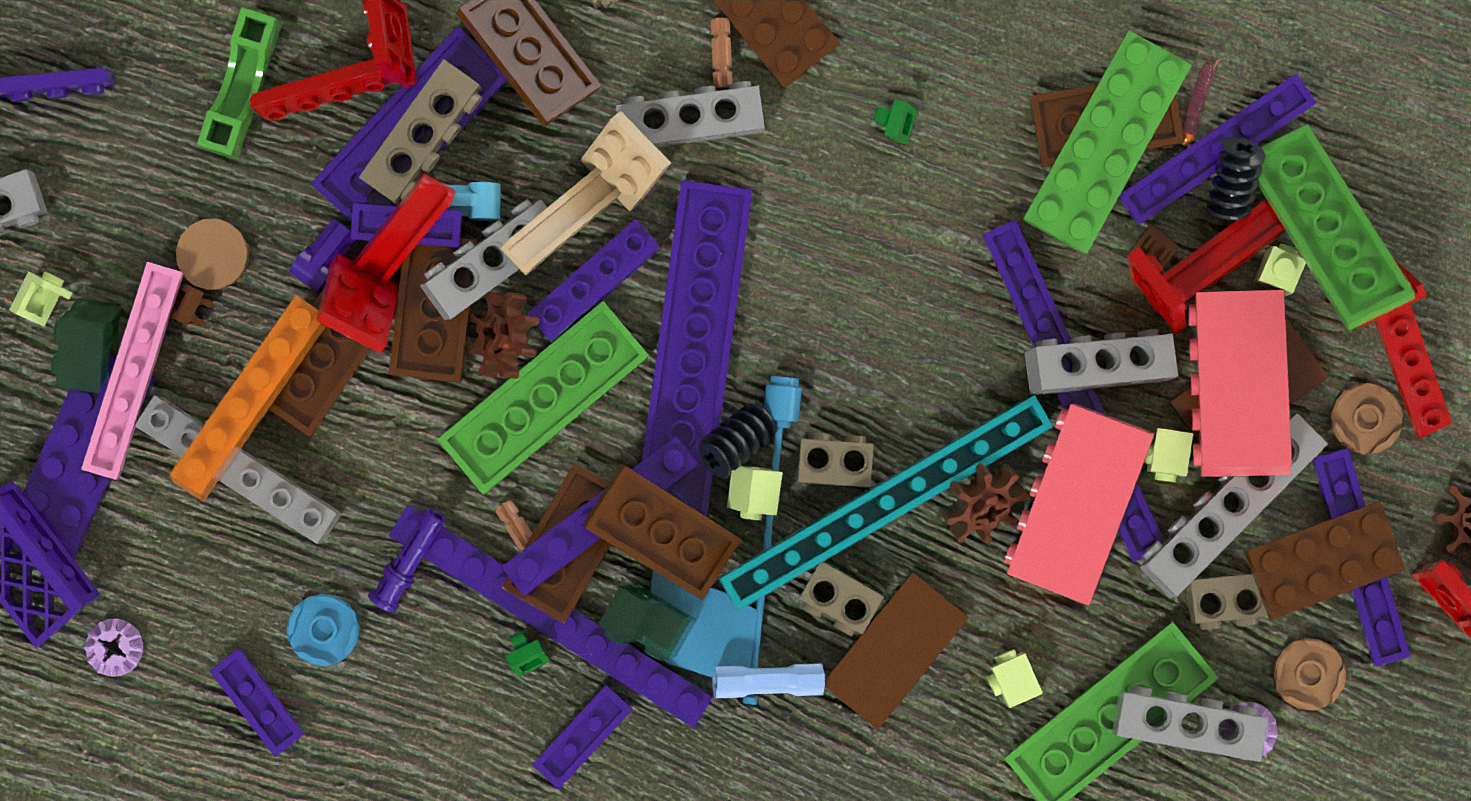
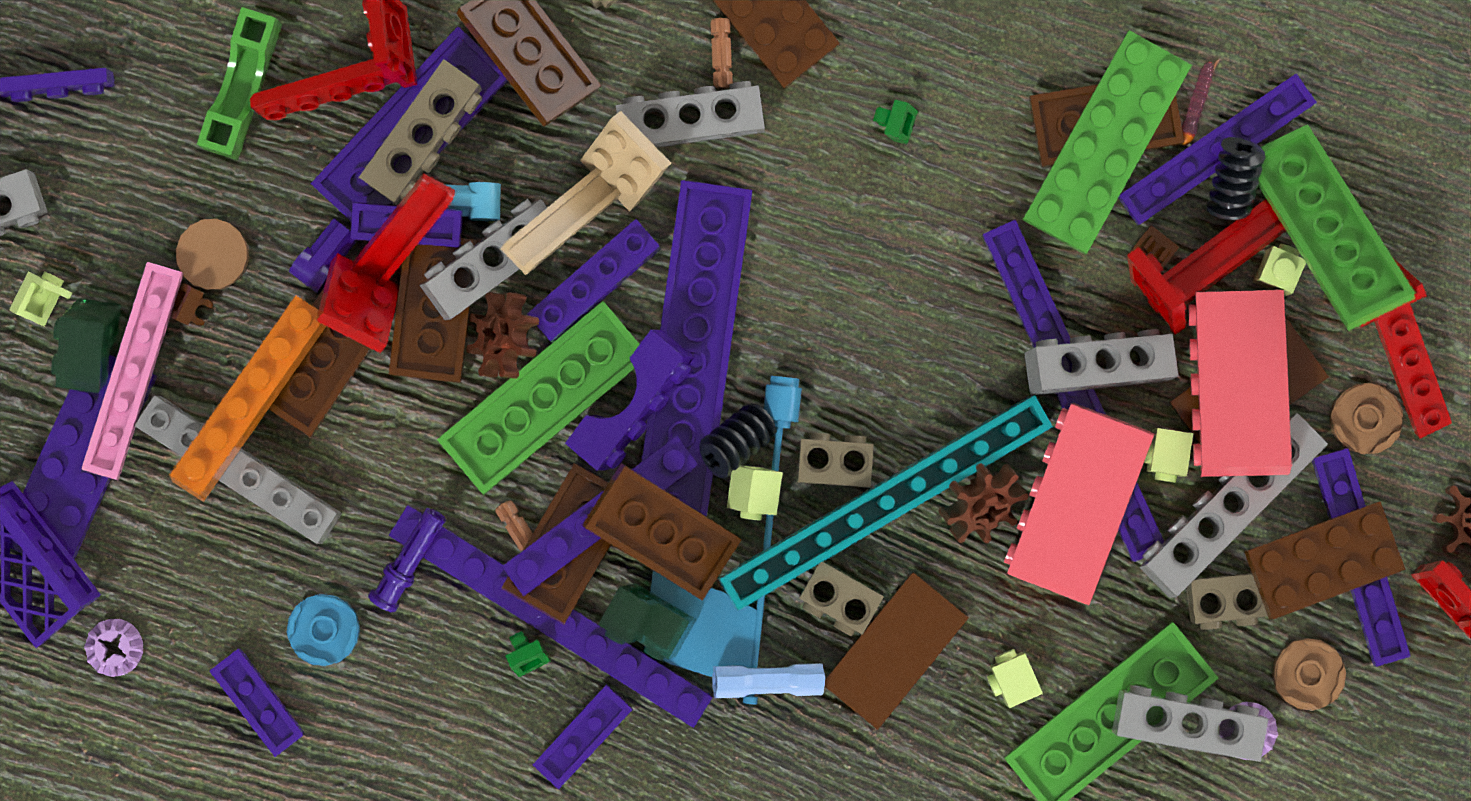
none -> dark purple arch [565,330,694,471]

